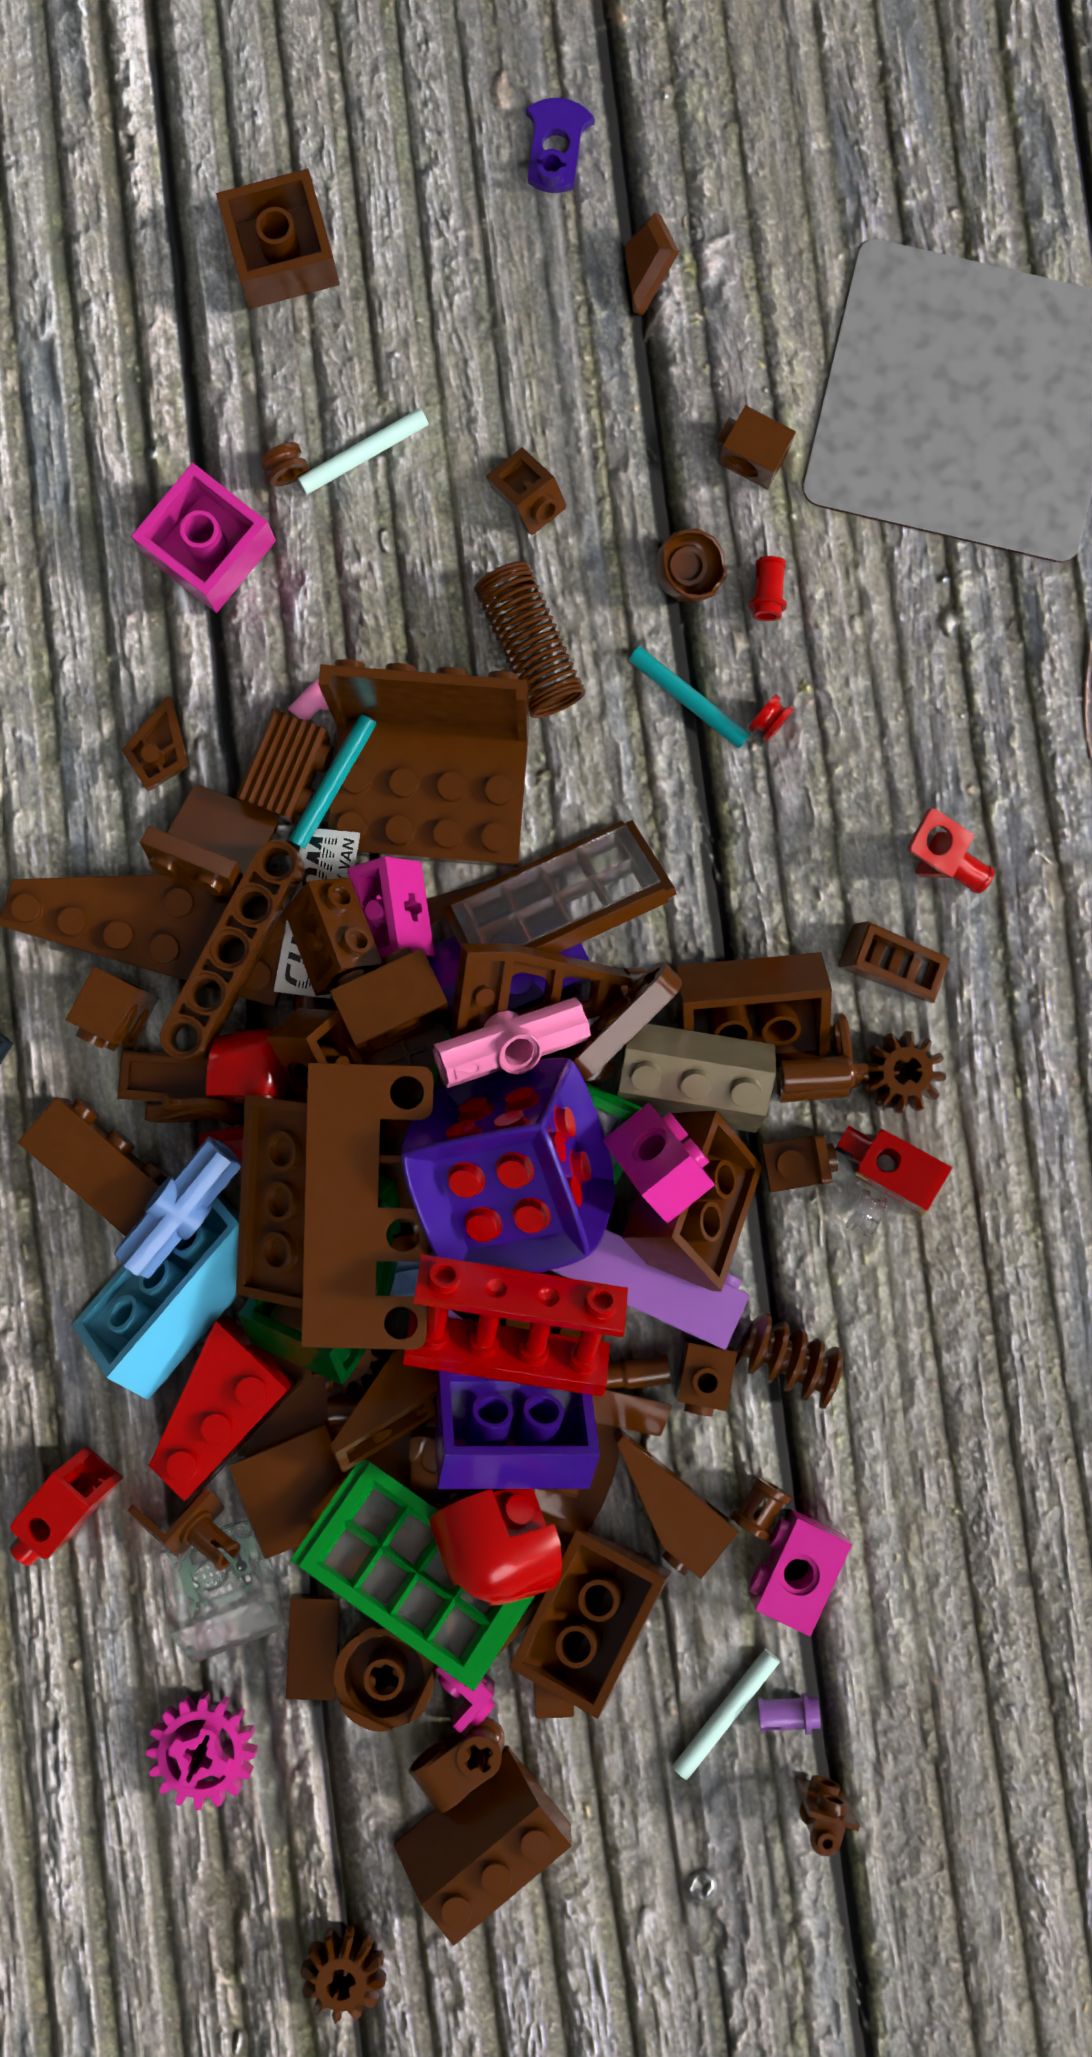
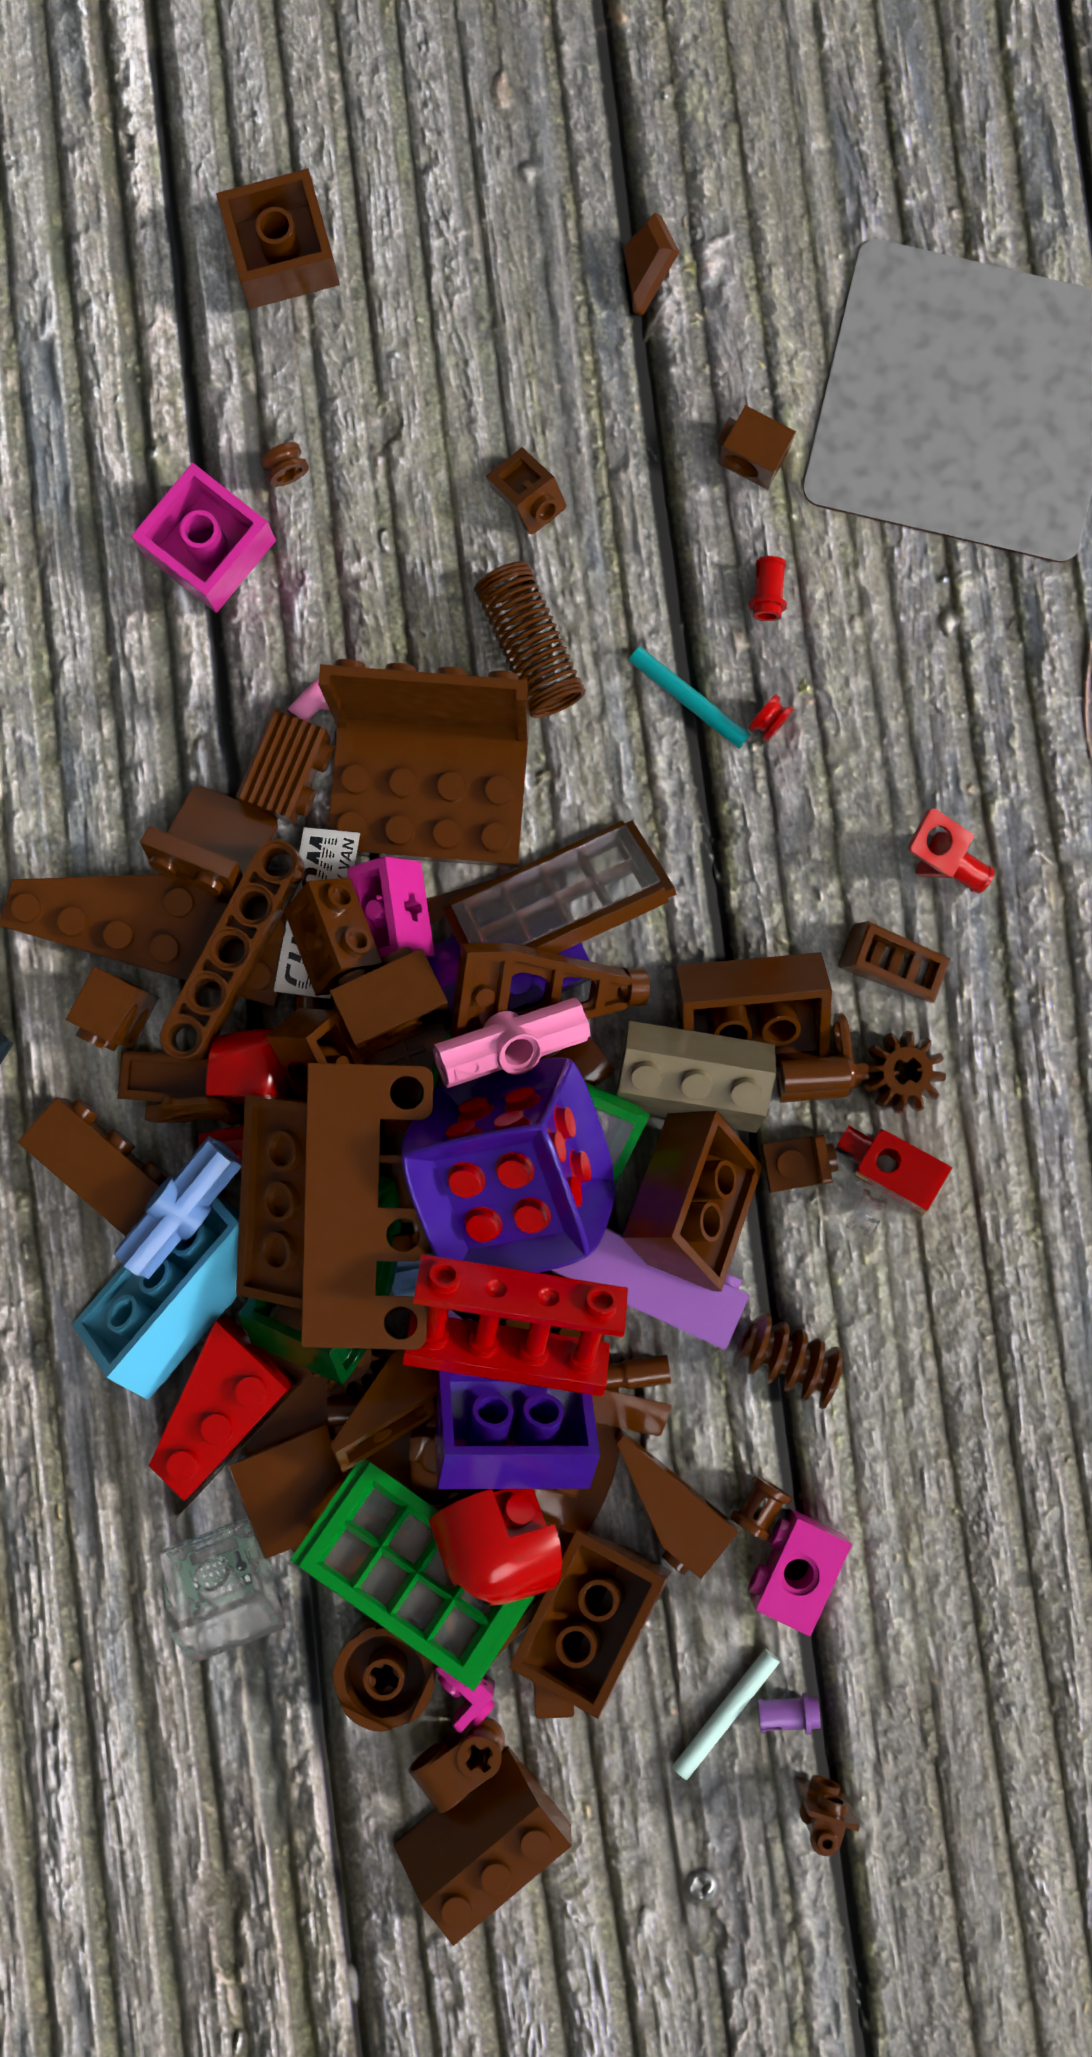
red torso [9,1446,123,1566] -> none
reddish brown piece [122,696,189,792] -> none
reddish brown bracket [127,1488,241,1571] -> none
dark pink gear [146,1692,258,1810] -> none
reddish brown tile [286,1594,341,1701] -> none
teal bar [288,713,377,849] -> none
light aqua bar [297,408,429,495] -> none
reddish brown gear [300,1924,387,2024] -> none
dark purple piece [526,98,595,193] -> none
beam [563,962,682,1081] -> none
dark pink brick [602,1102,715,1224] -> none
reddish brown hair [656,528,727,603] -> none
reddish brown brick [674,1338,738,1416] -> none

